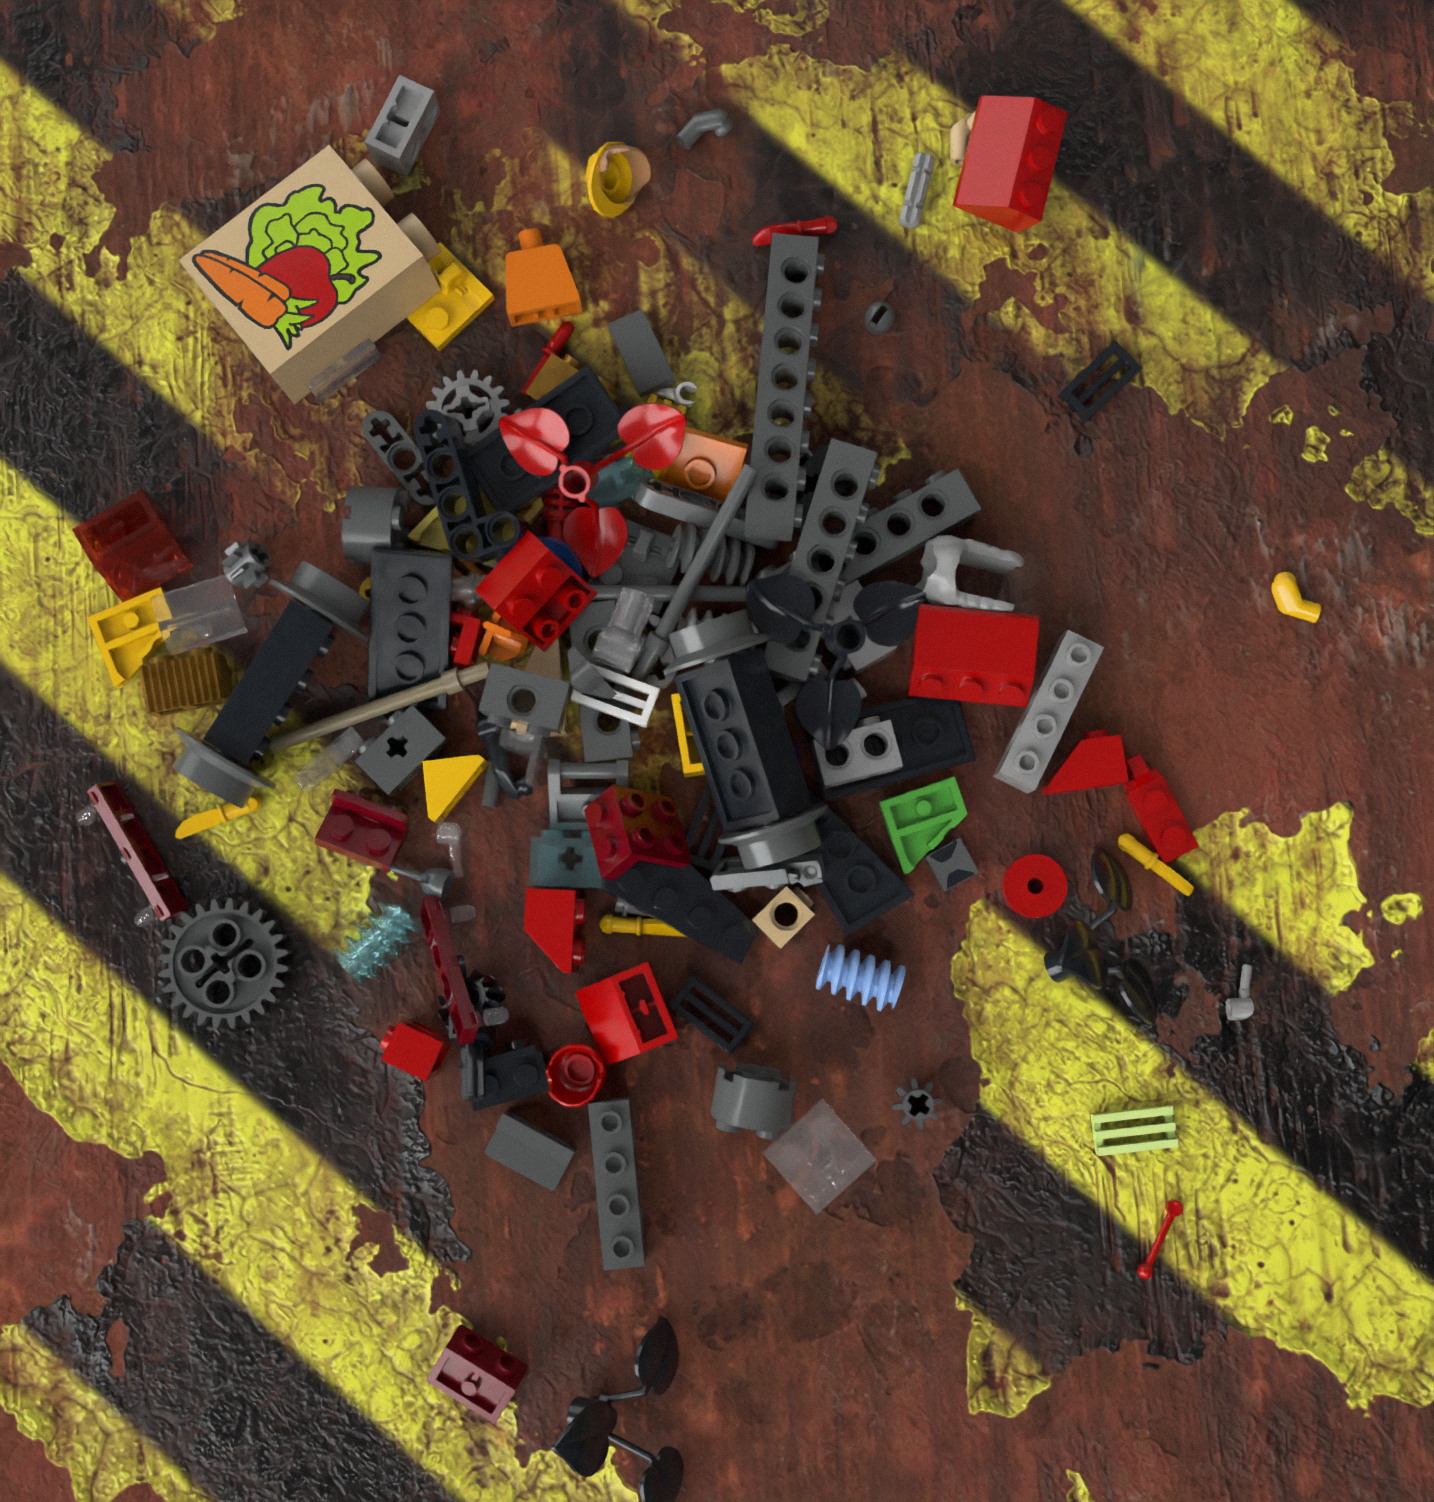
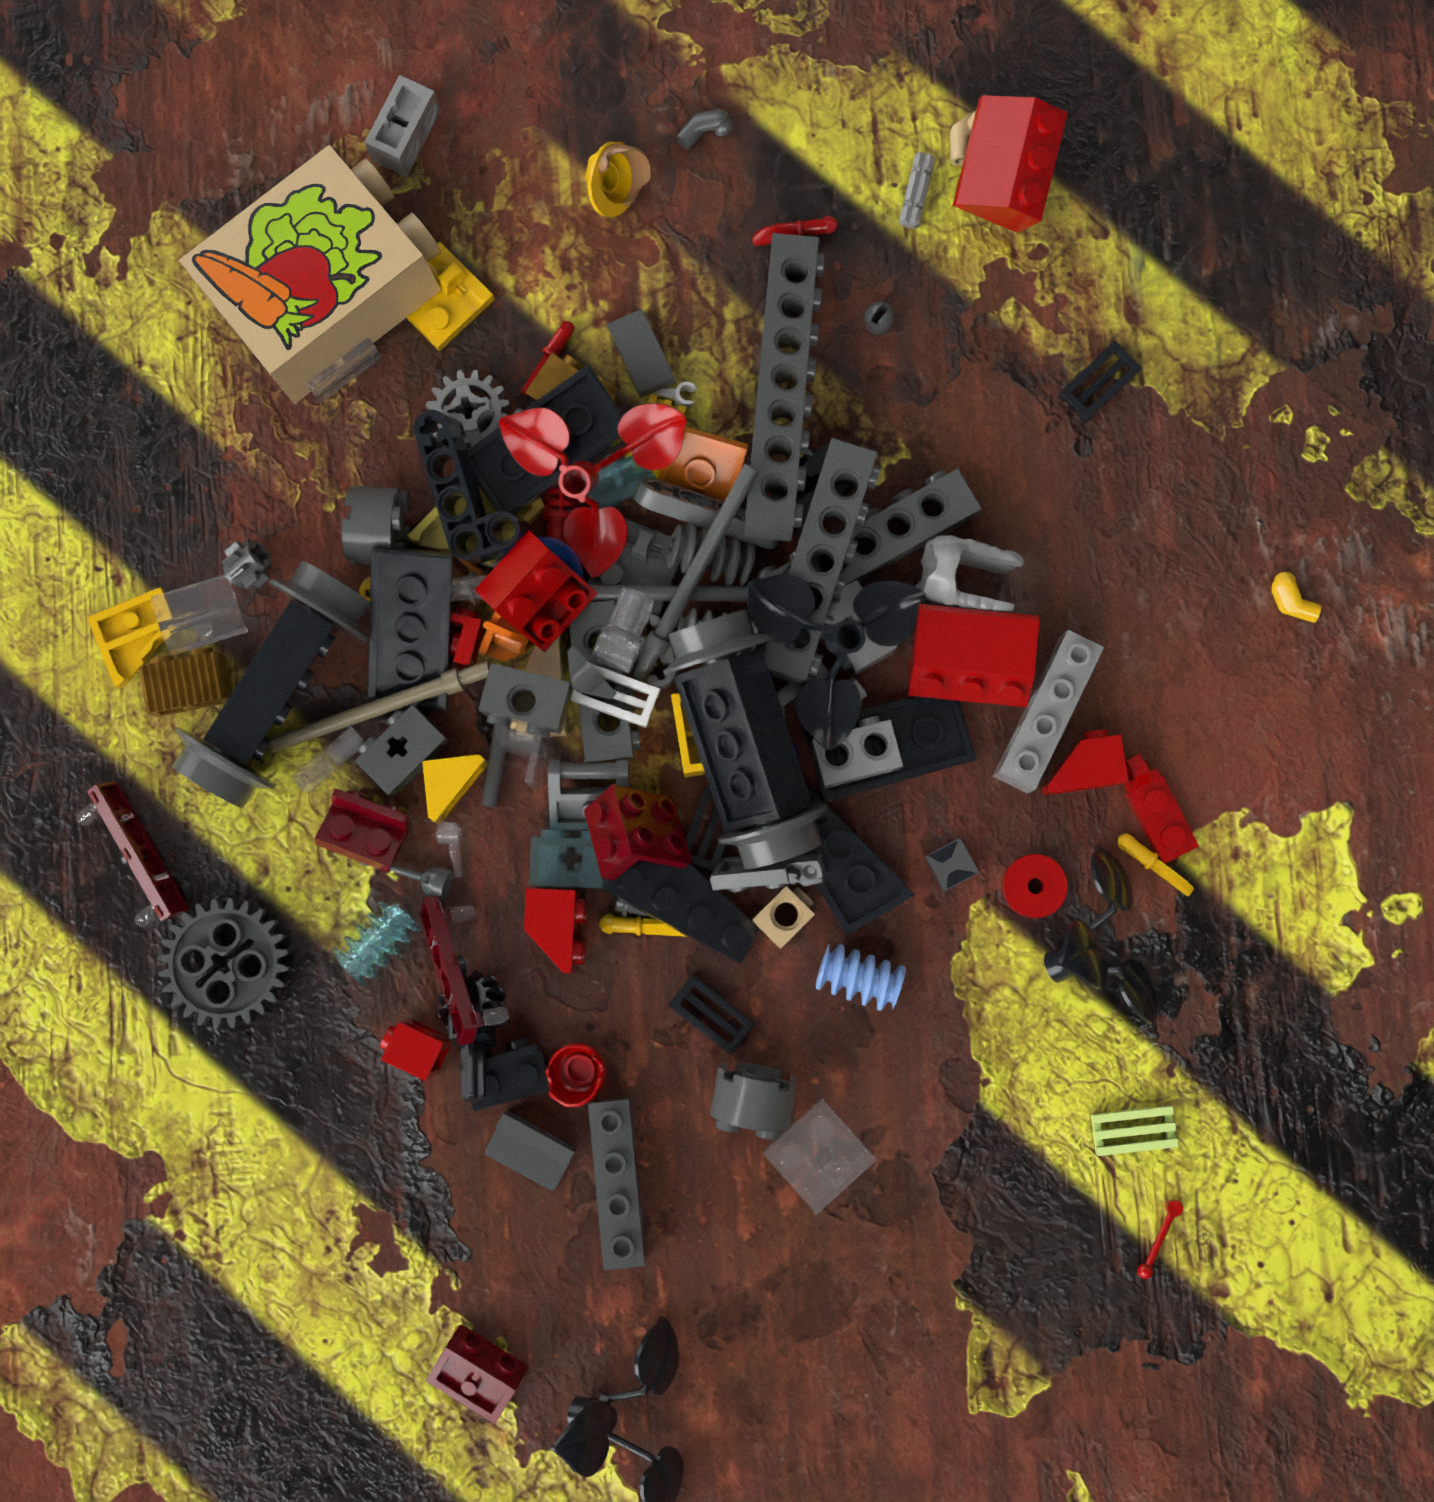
clear red slope [72,489,194,603] -> none
yellow piece [175,794,262,839] -> none
dark grey beam [362,411,436,509] -> none
black arm [477,717,533,800] -> none
orange torso [505,228,583,327] -> none
red slope [575,961,679,1066] -> none
bright green wing [878,776,967,875] -> none
dark grey gear [891,1077,943,1130] -> none
light grey hand [1226,964,1254,1021] -> none

